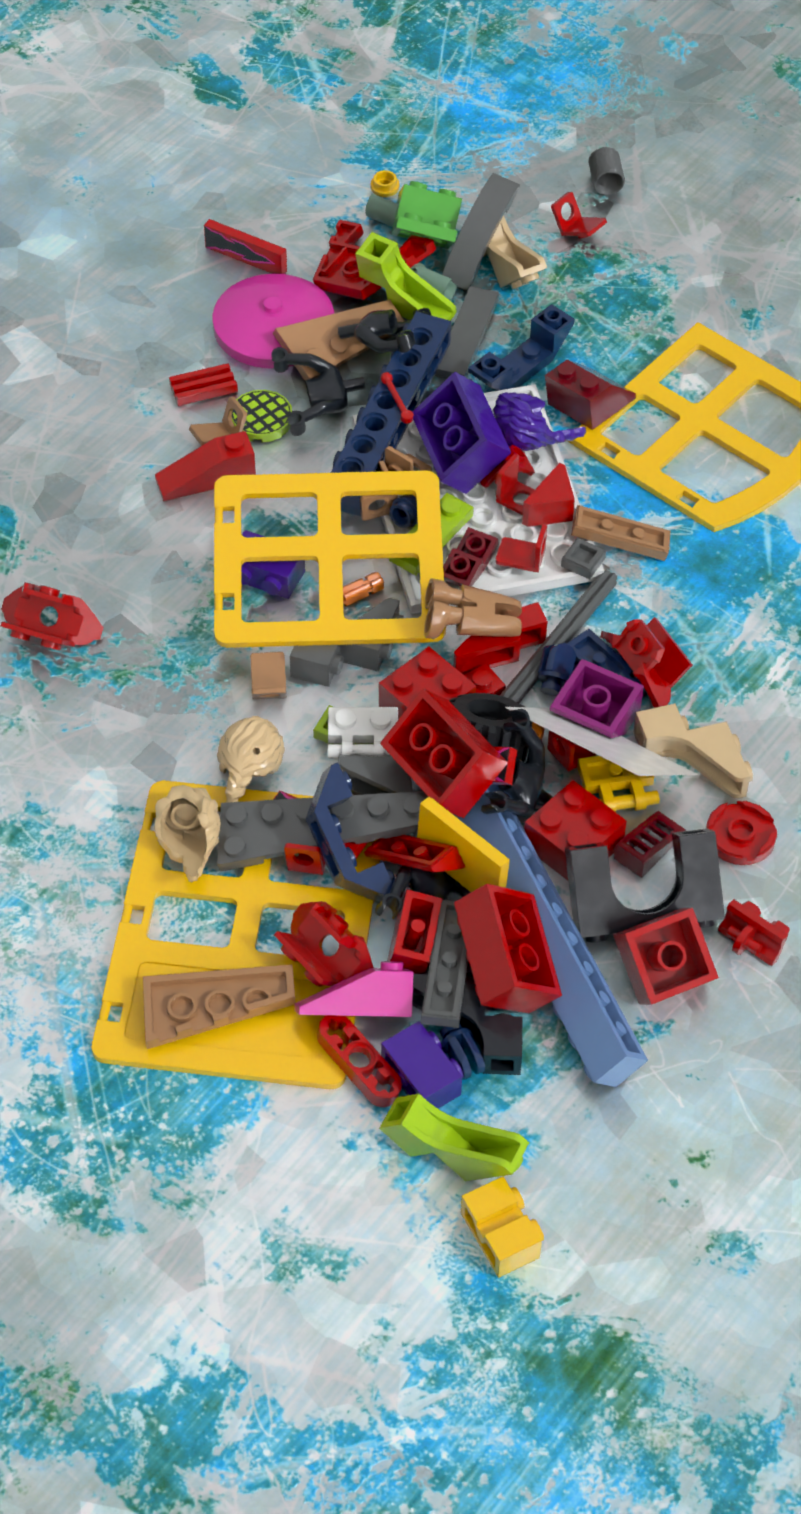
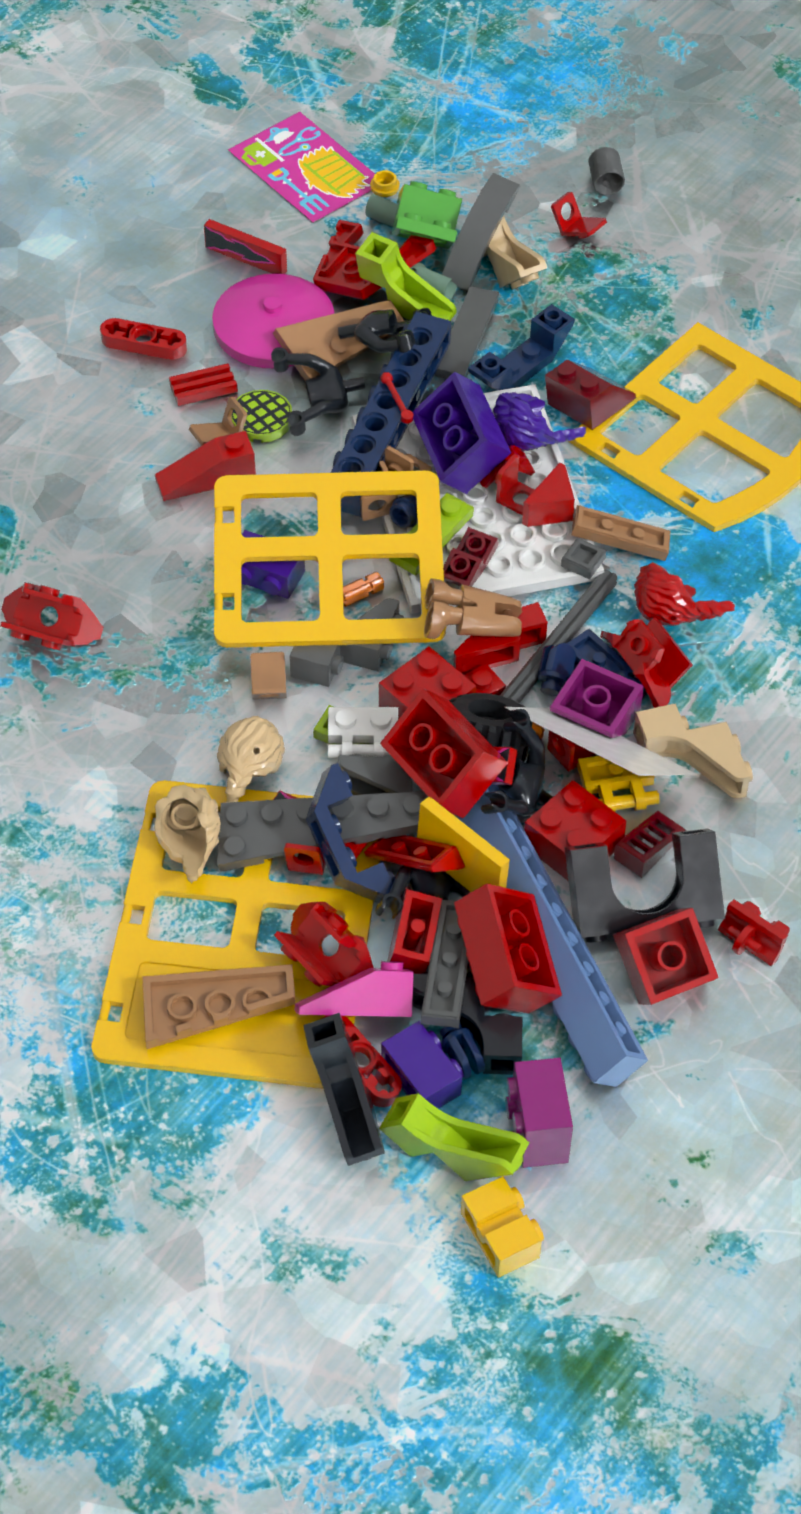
red bracket [496,524,548,573] -> none
red tile [706,801,777,865] -> none
none -> red beam [100,318,187,360]
none -> sticker [228,112,375,223]
none -> black arch [303,1013,385,1166]
none -> magenta brick [505,1057,573,1168]
none -> red hair [634,562,735,626]

